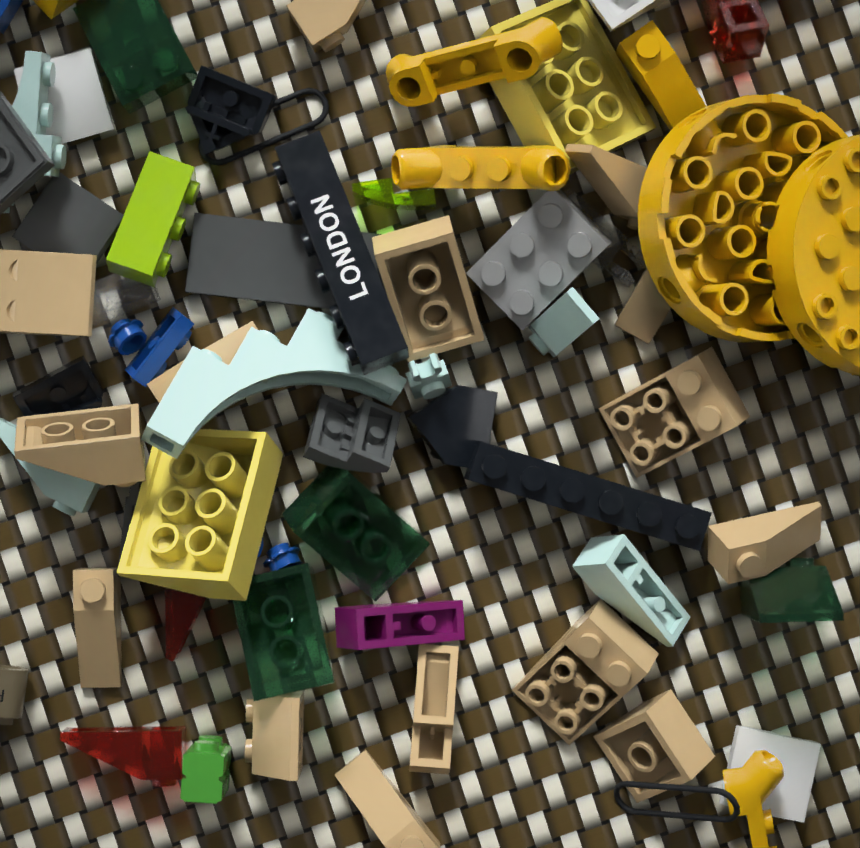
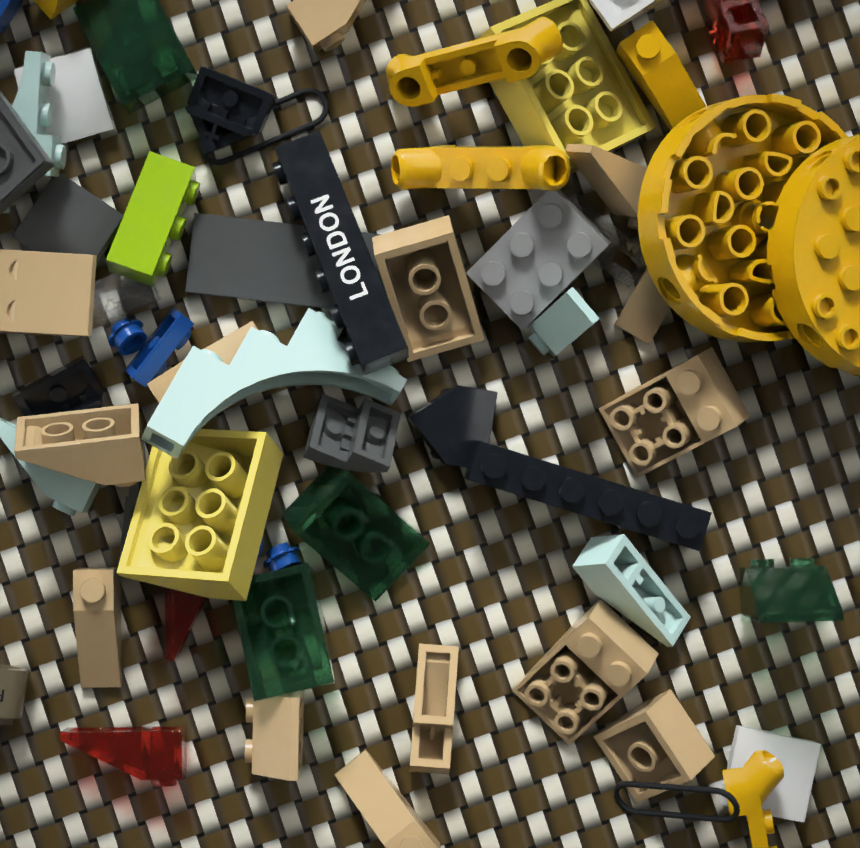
bright green brick [180,735,232,804] -> none
magenta slope [335,600,465,650] -> none
clear neon green slope [352,178,436,210] -> none
light aqua plate [405,353,452,399] -> none
tan slope [708,502,822,584] -> none

